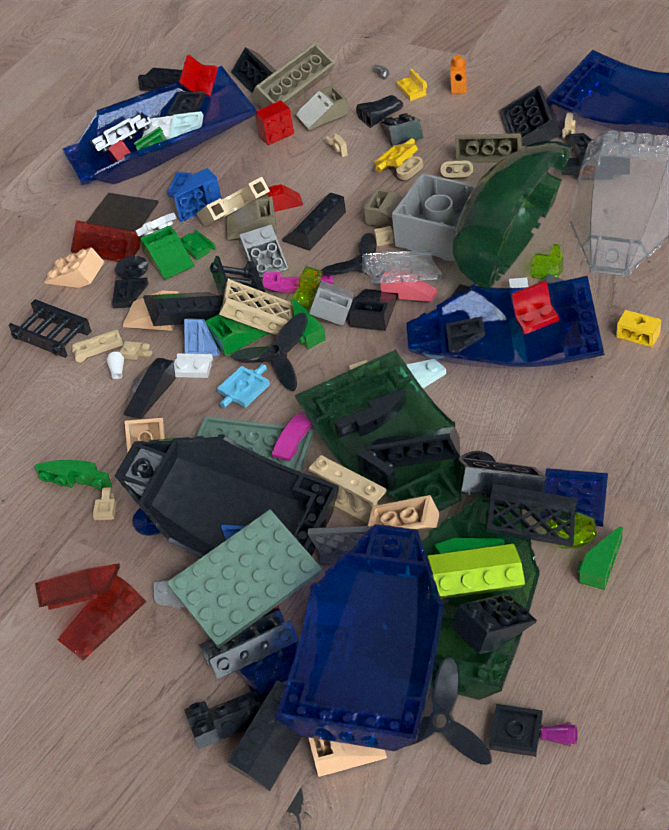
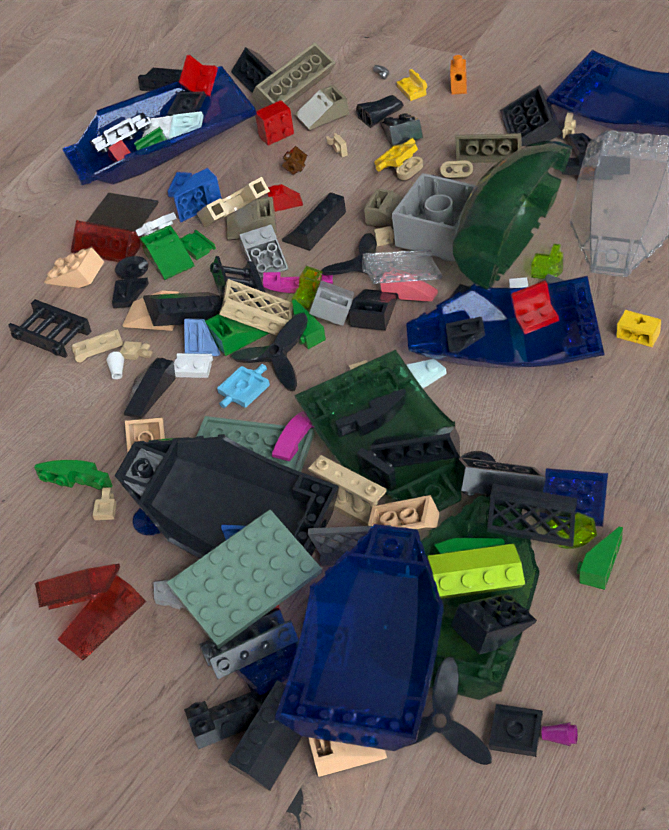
none -> reddish brown brick [282,146,308,175]

